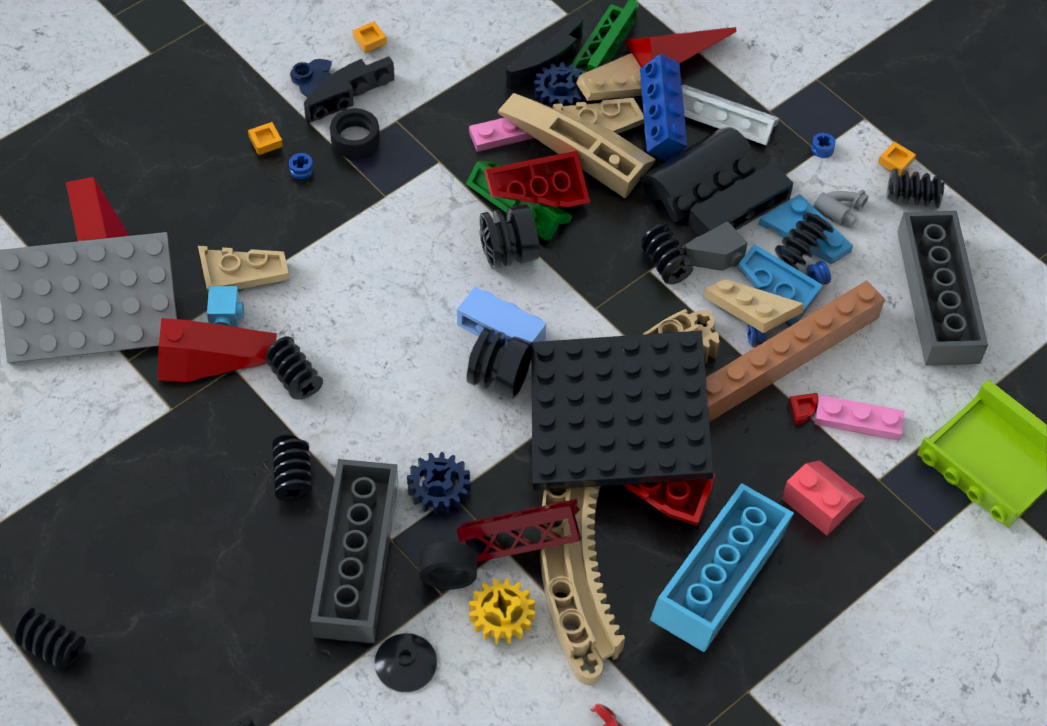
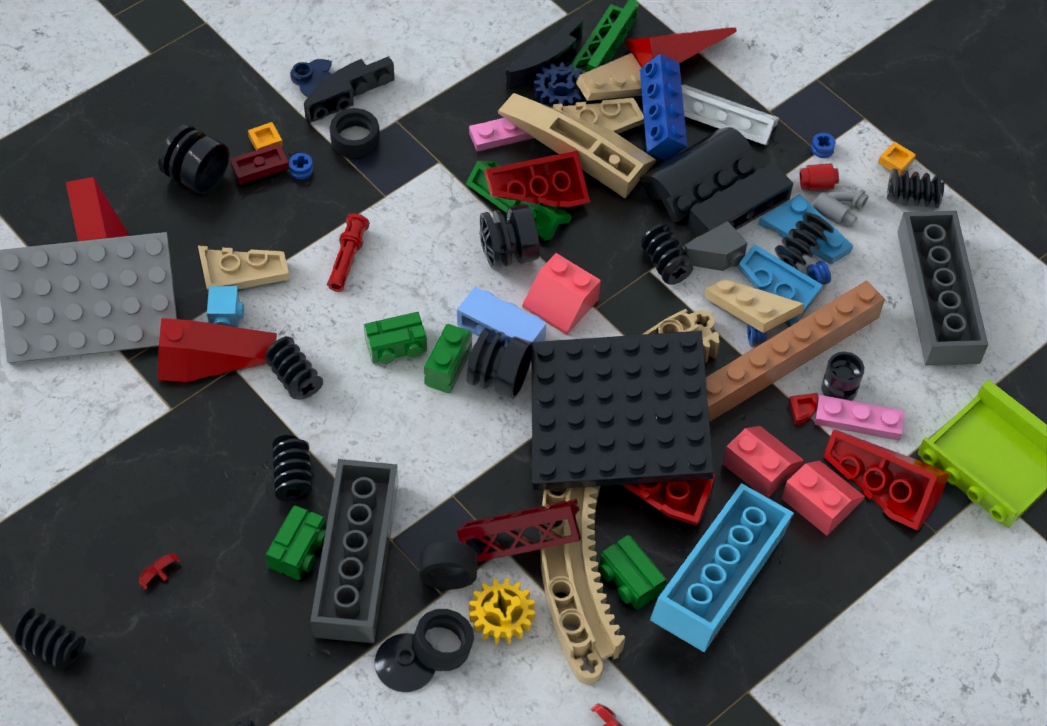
light orange plate [353,21,387,53] -> none
dark blue gear [407,452,471,514] -> none
none -> red piece [138,553,180,590]
none -> black wheel [158,124,230,194]
none -> dark red plate [230,143,289,185]
none -> green brick [265,506,327,580]
none -> red pin [327,214,370,292]
none -> green brick [364,312,427,364]
none -> black tyre [412,609,474,671]
none -> green brick [424,324,472,393]
none -> coral slope [522,253,601,335]
none -> green brick [599,535,667,610]
none -> coral slope [722,426,805,498]
none -> red brick [799,163,839,191]
none -> black wheel [821,351,865,401]
none -> red wedge [823,430,950,530]

